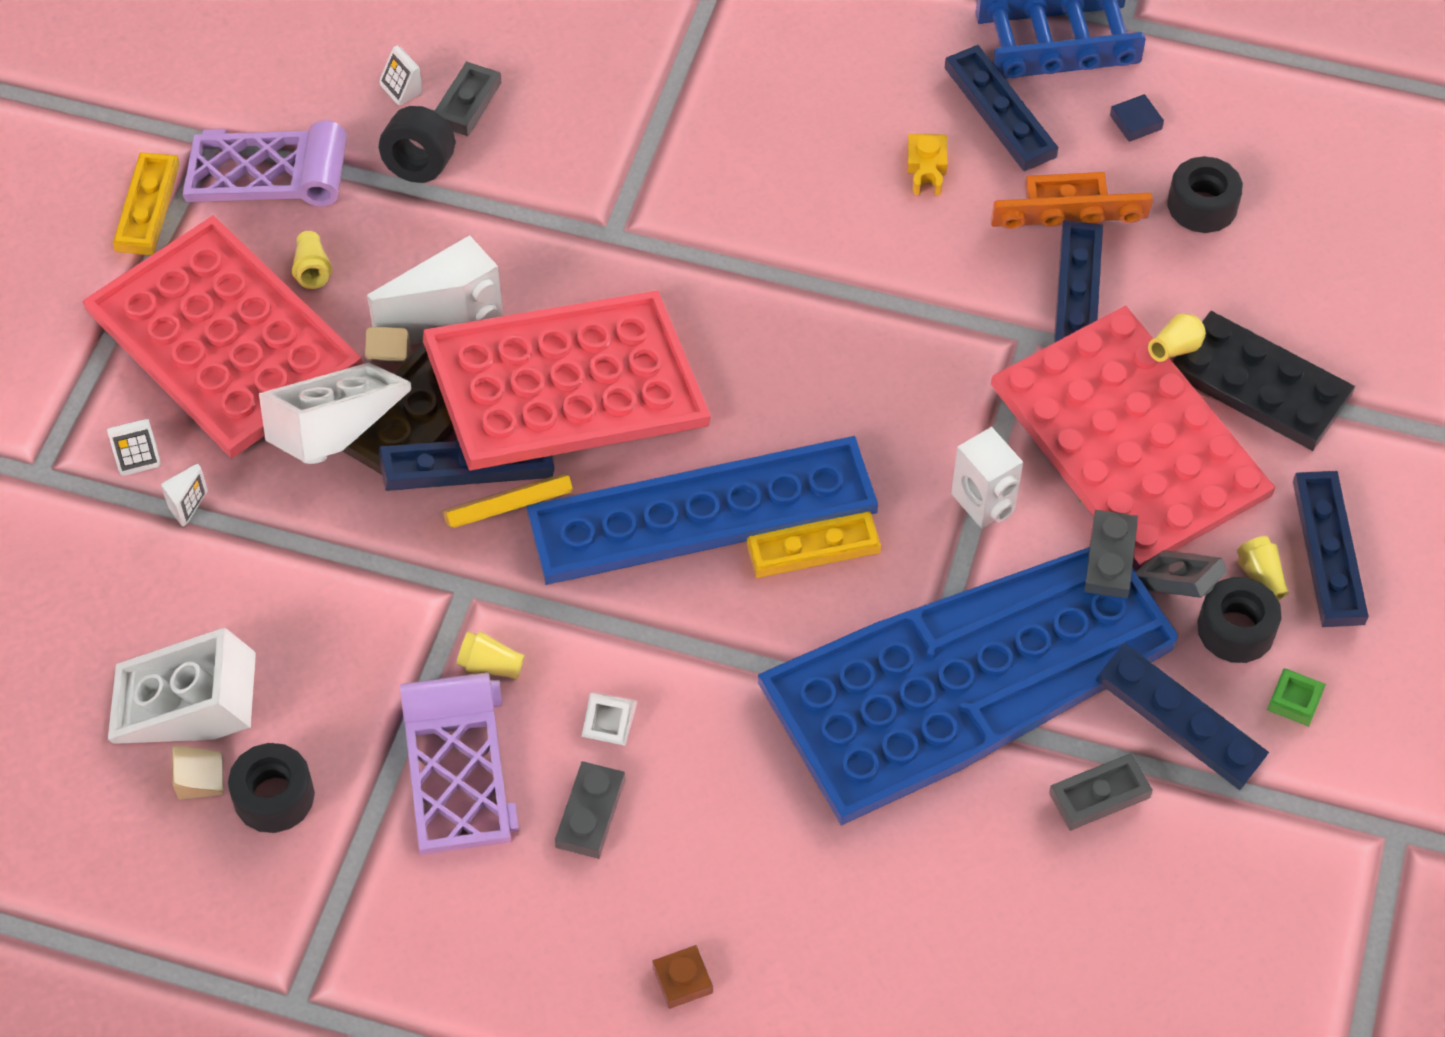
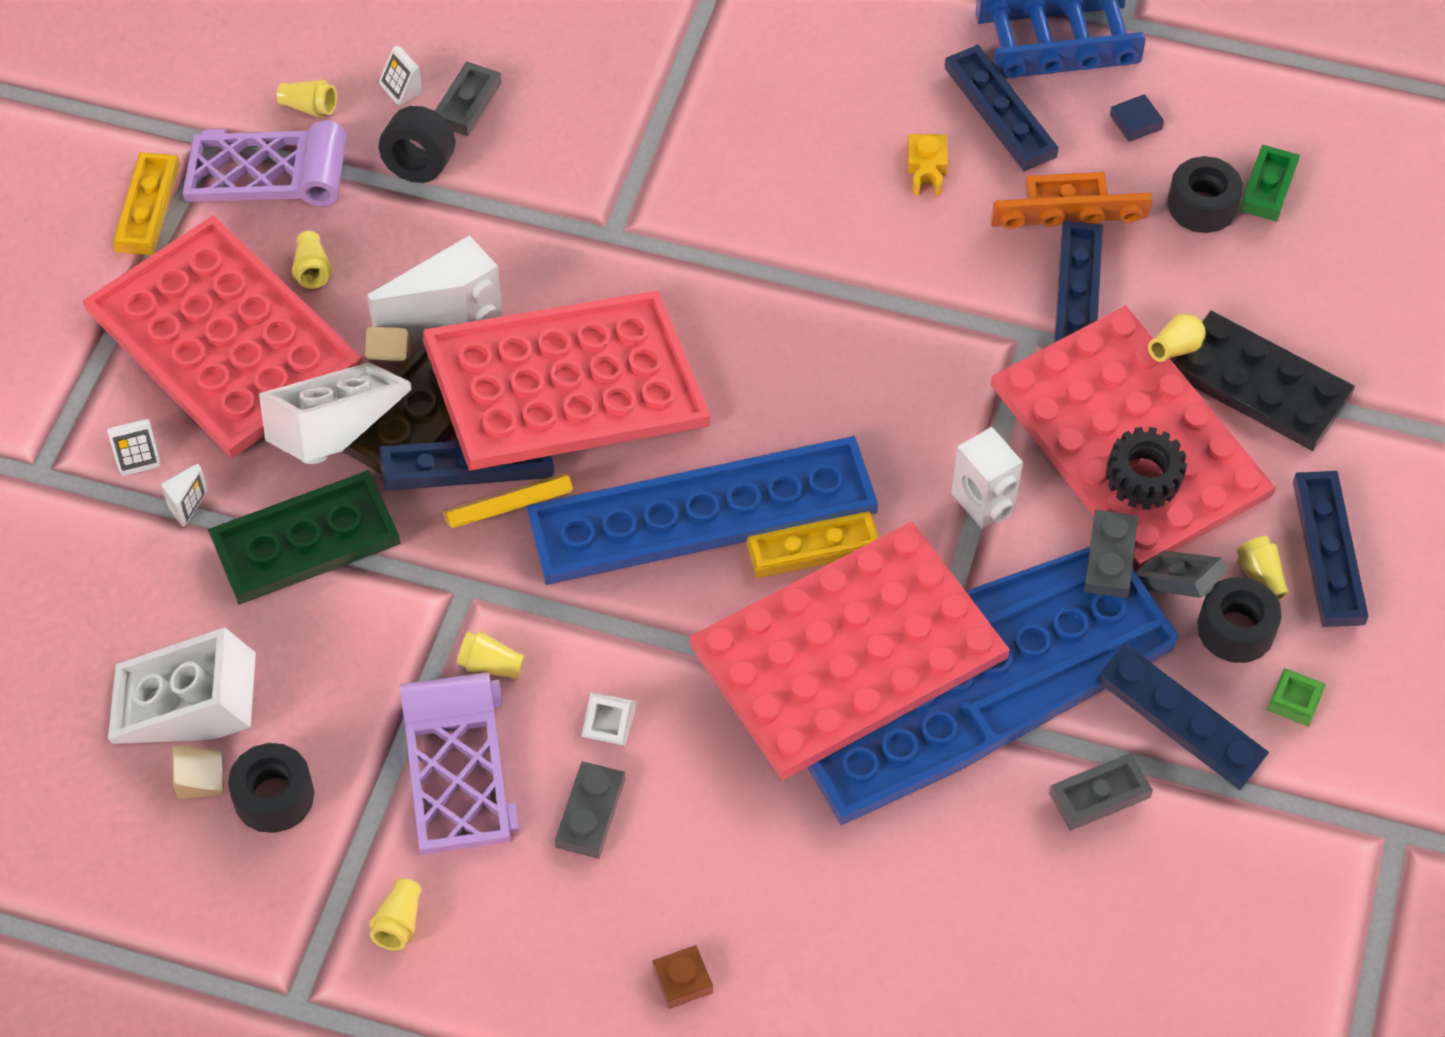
none -> dark green plate [208,470,401,605]
none -> light yellow cone [277,80,337,118]
none -> light yellow cone [369,878,422,951]
none -> coral plate [689,521,1010,781]
none -> black tyre [1106,427,1187,509]
none -> green plate [1239,144,1300,222]

